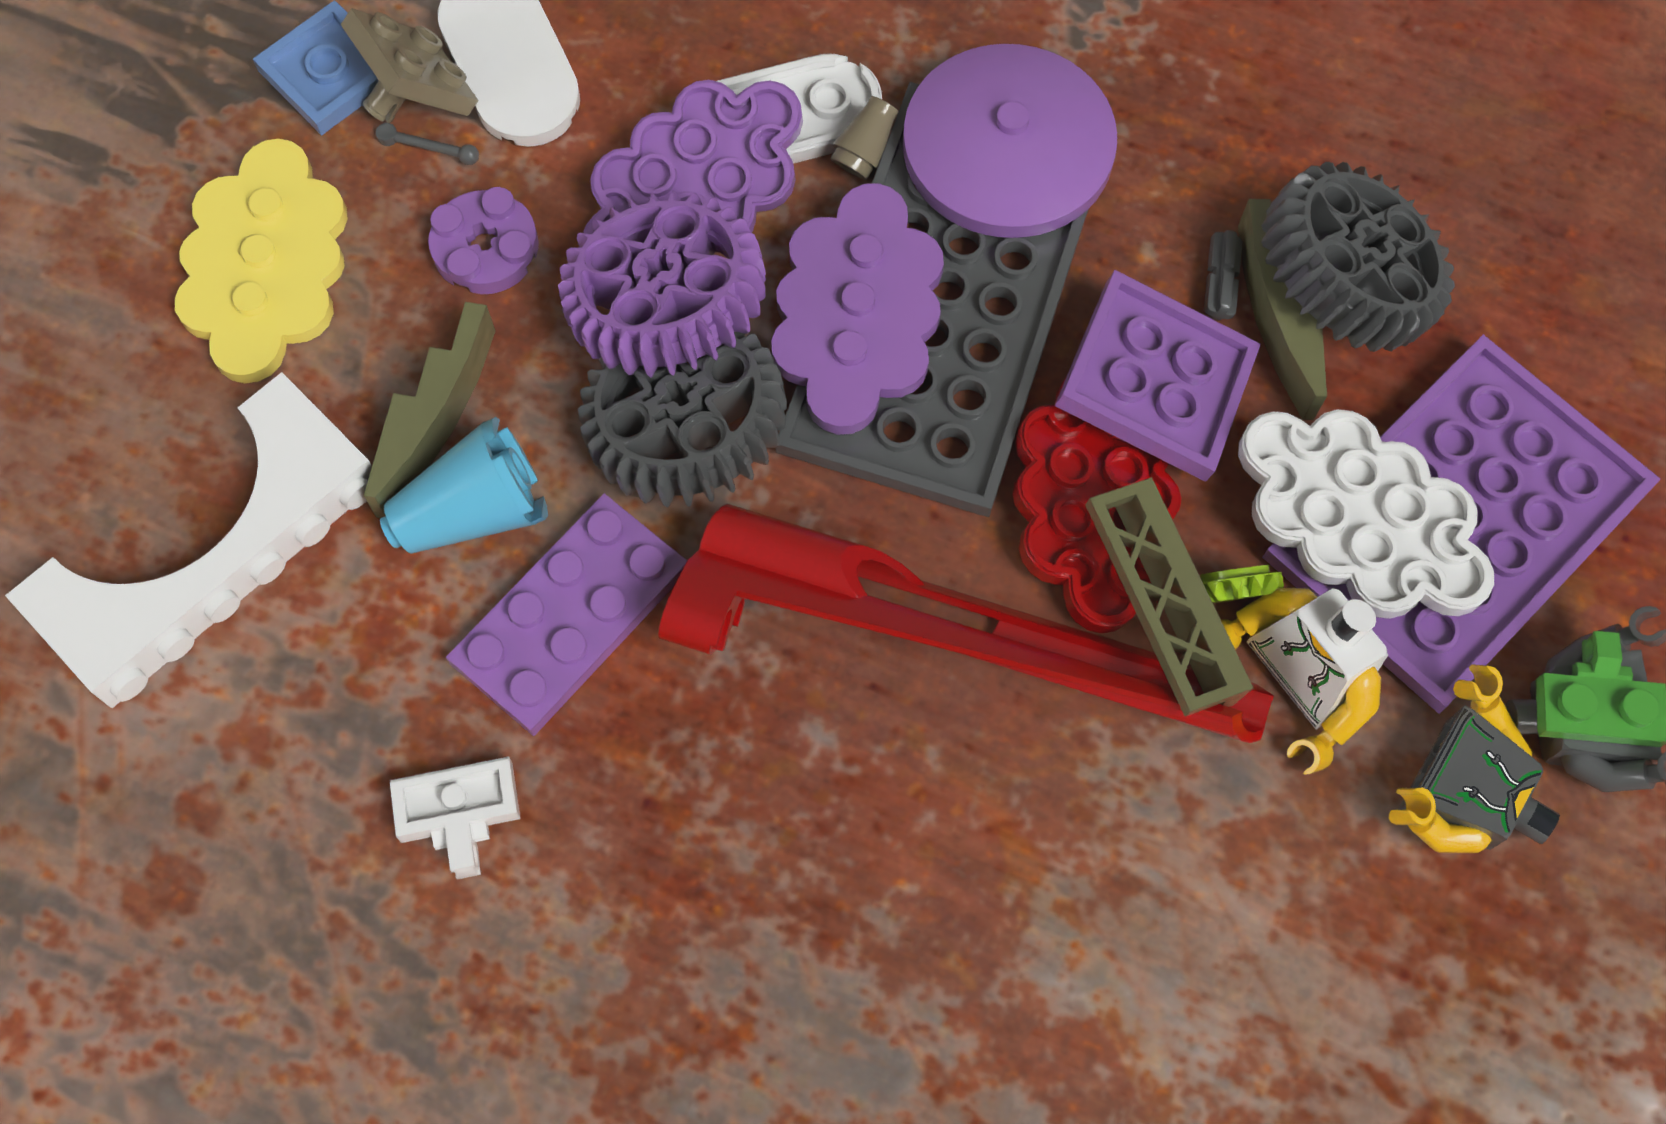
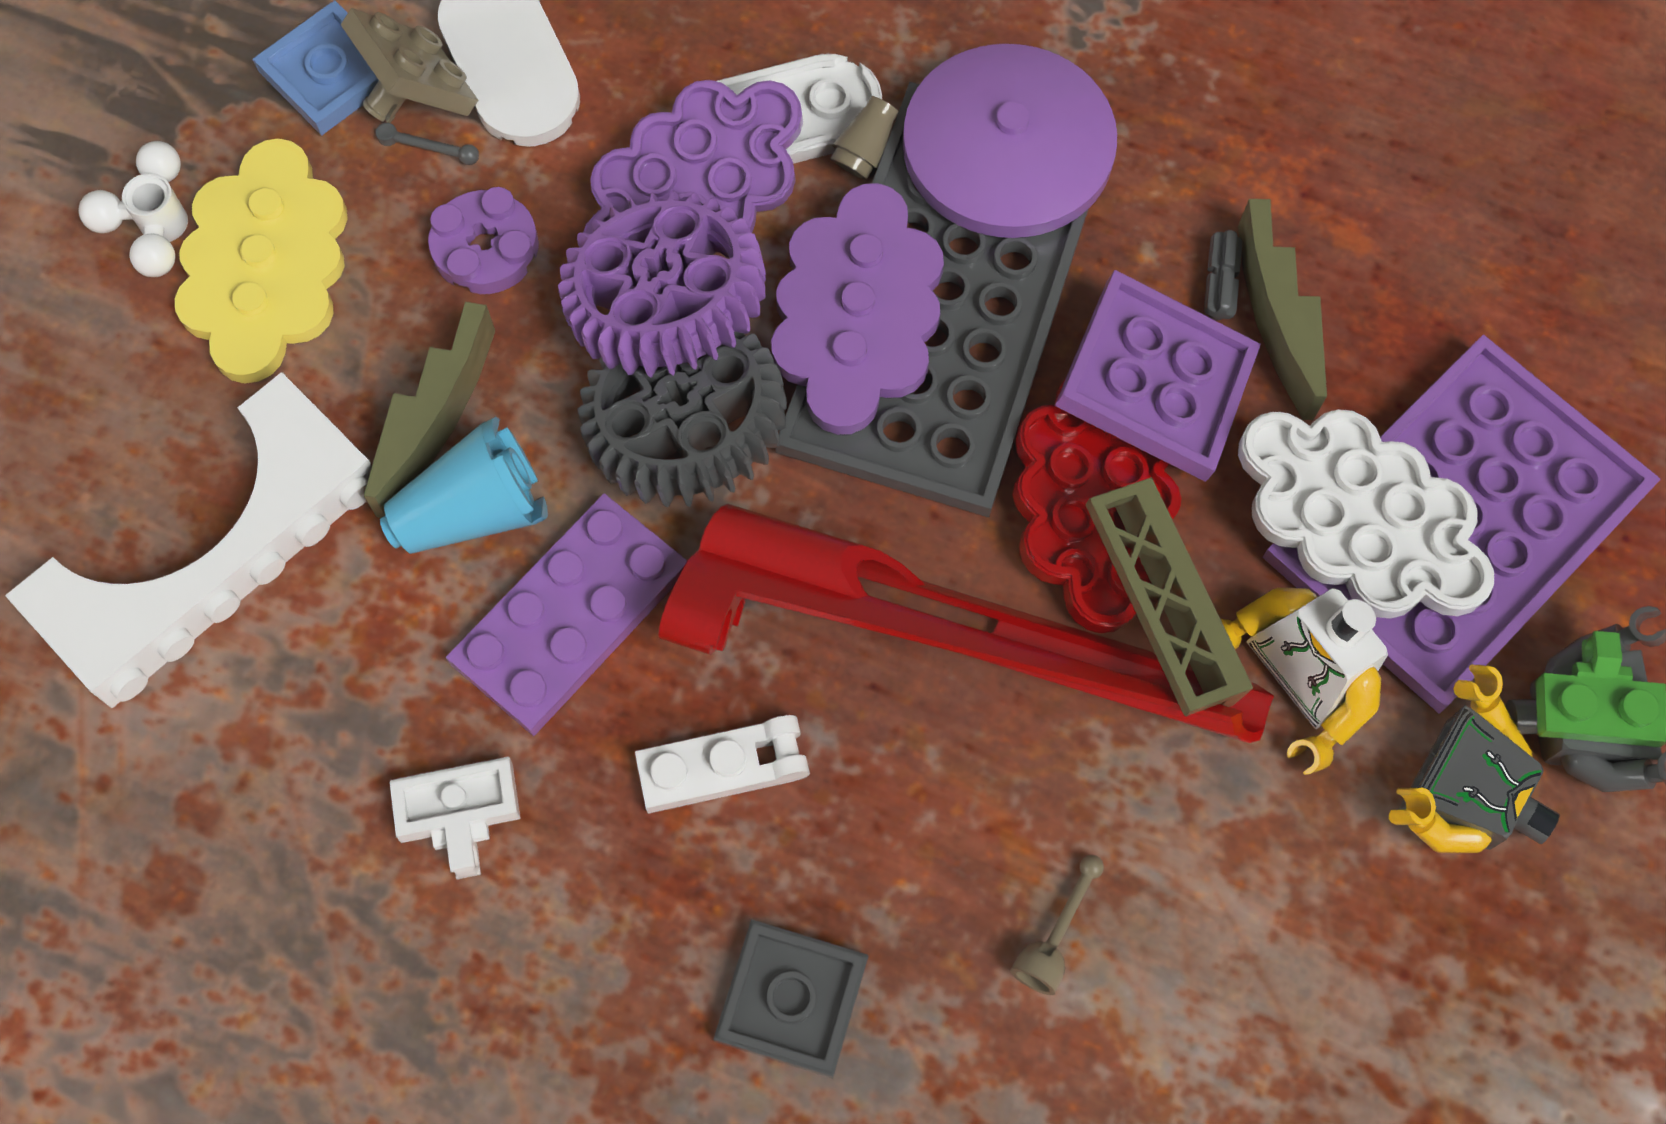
lime gear [1199,565,1284,603] -> none
dark grey gear [1261,162,1455,352] -> none
none -> white piece [78,141,188,277]
none -> white plate [635,715,810,814]
none -> dark grey tile [713,919,869,1079]
none -> dark tan hinge [1010,855,1104,995]

